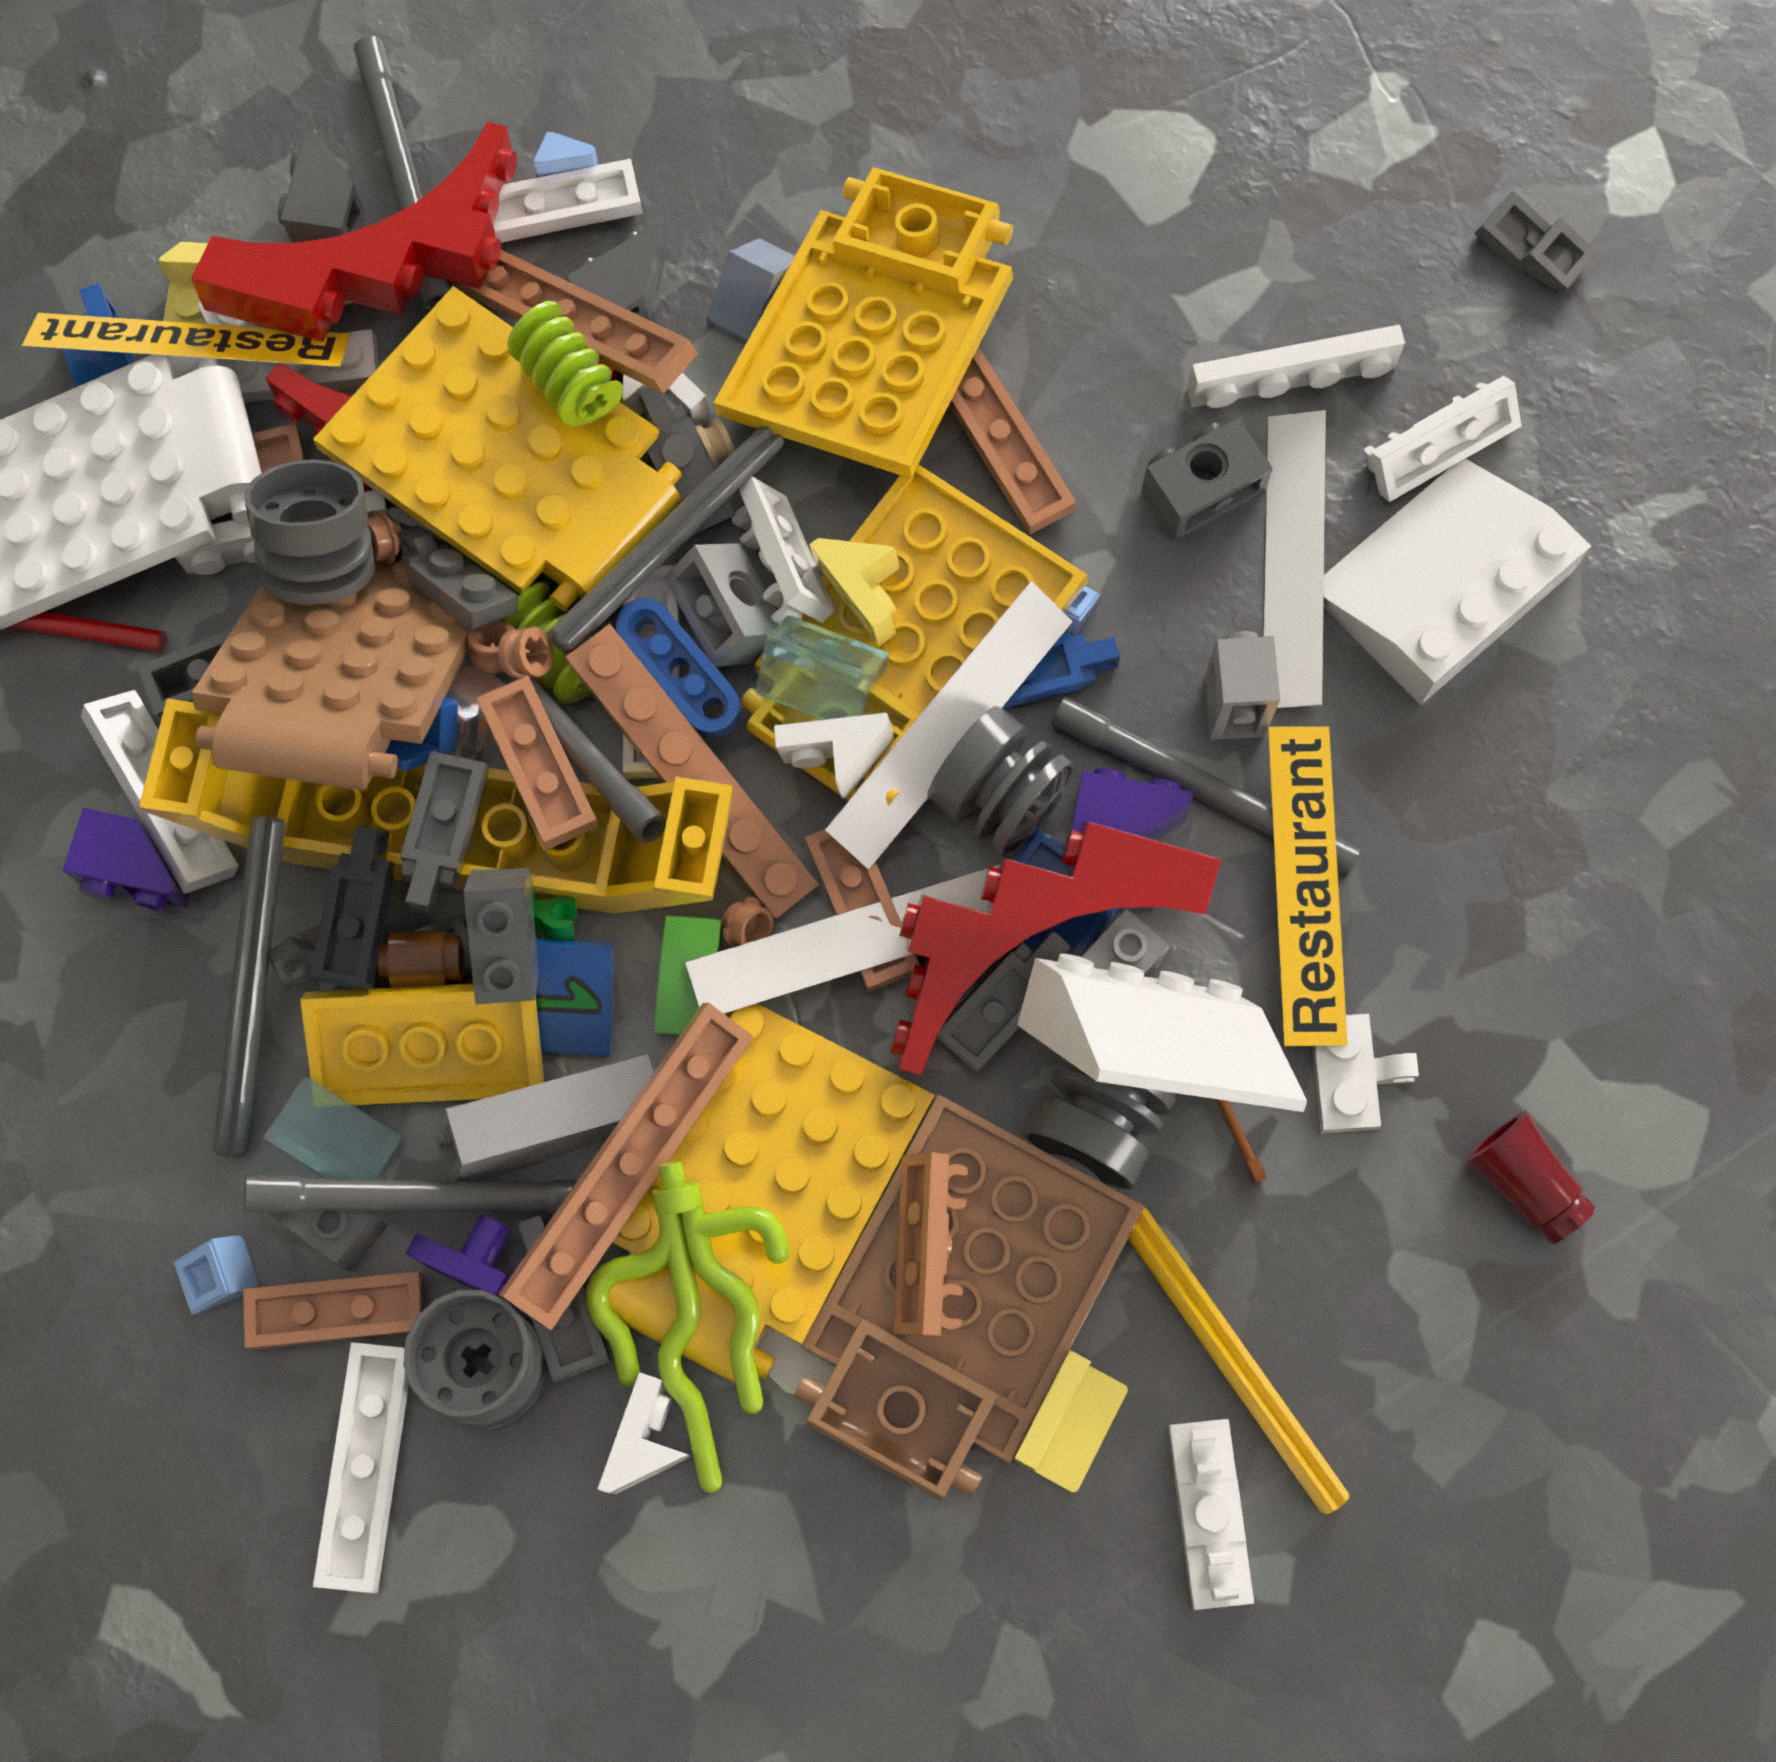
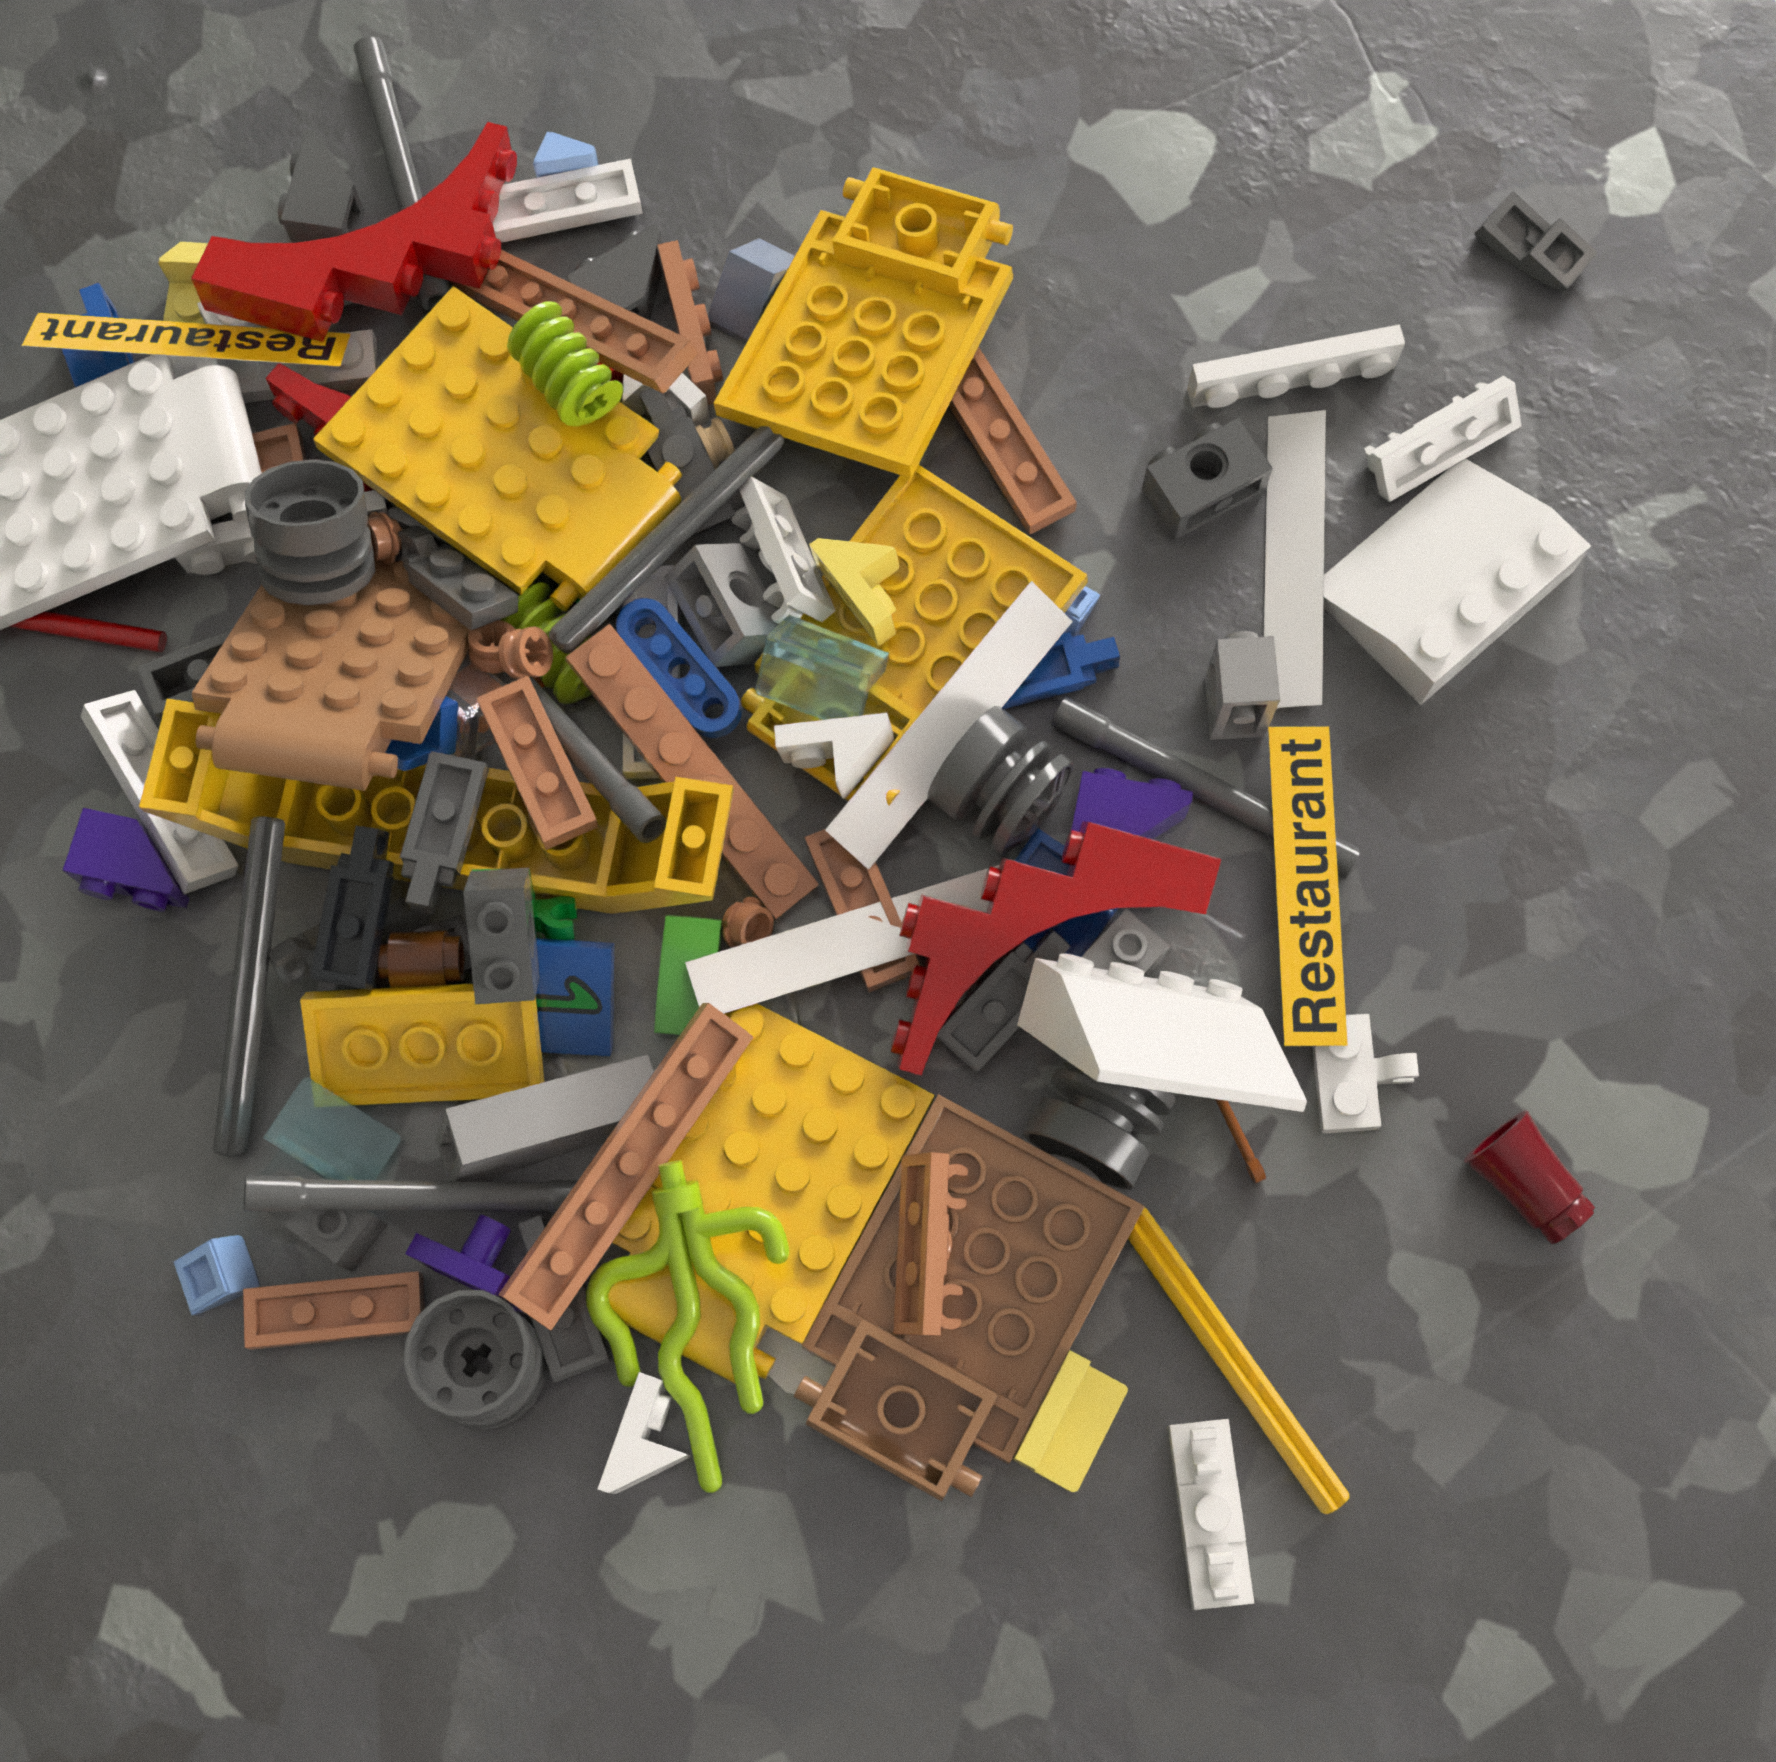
white plate [313,1342,409,1593] -> none
none -> nougat plate [657,240,724,405]

